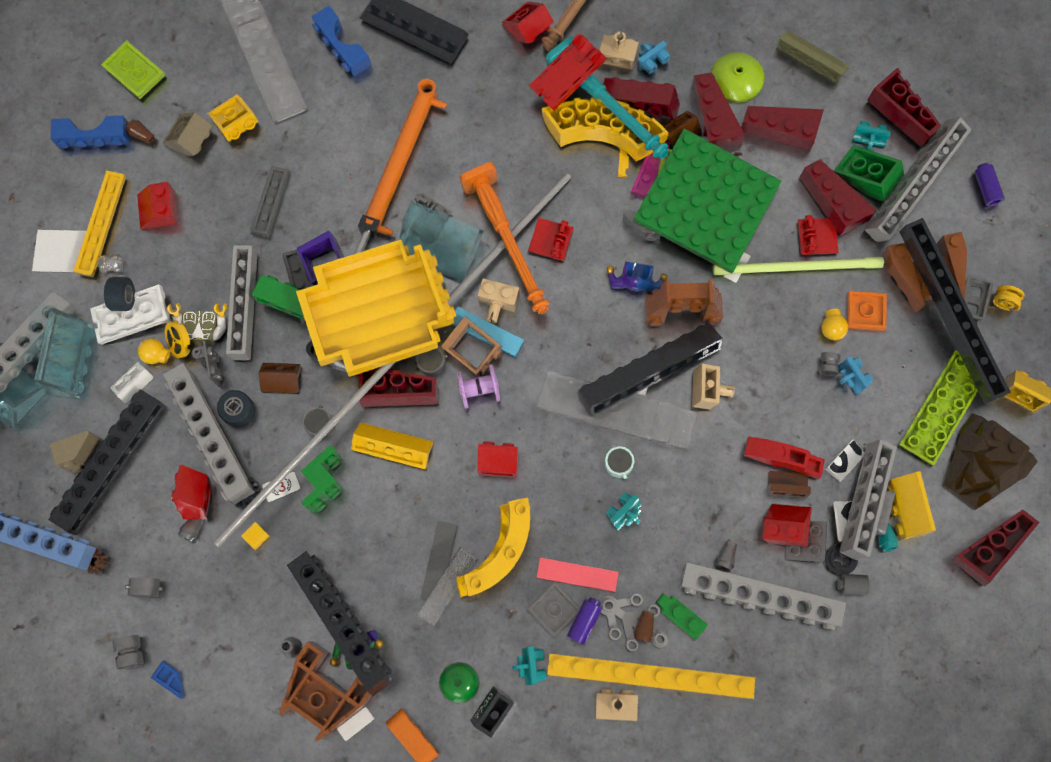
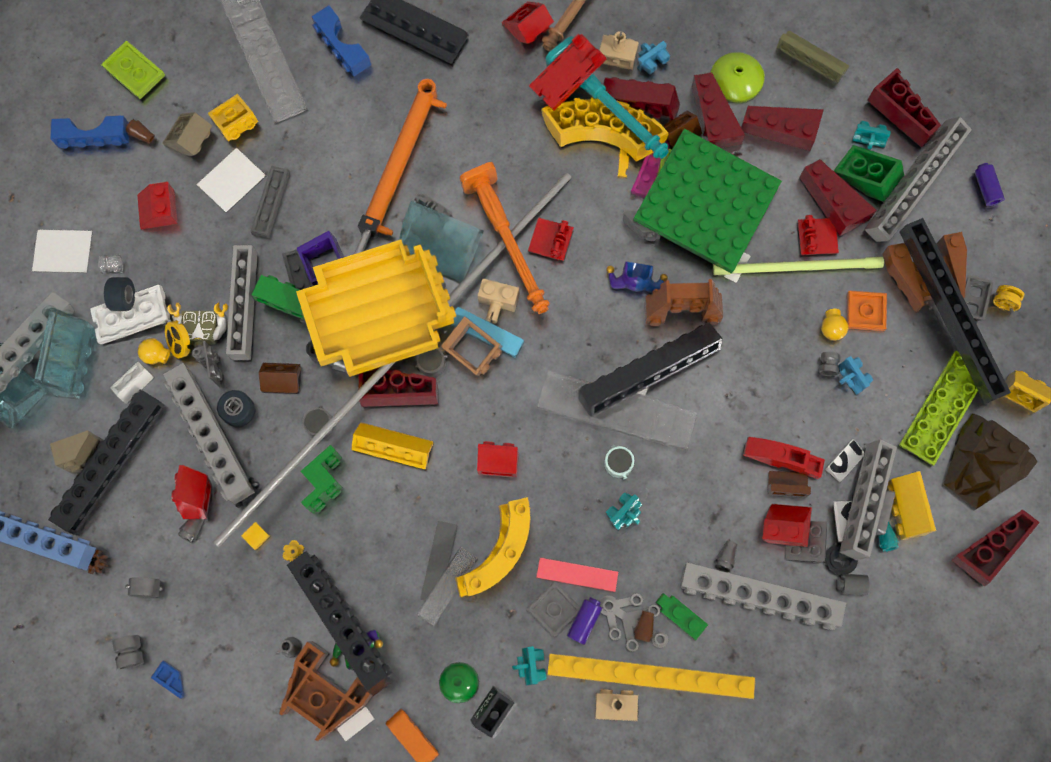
yellow plate [73,170,126,278] -> none
white sticker [262,472,301,502] -> none
lavender hose [457,364,500,408] -> none
tan brick [692,364,735,410] -> none
none -> white sticker [197,148,266,212]
none -> yellow plant [283,540,304,562]

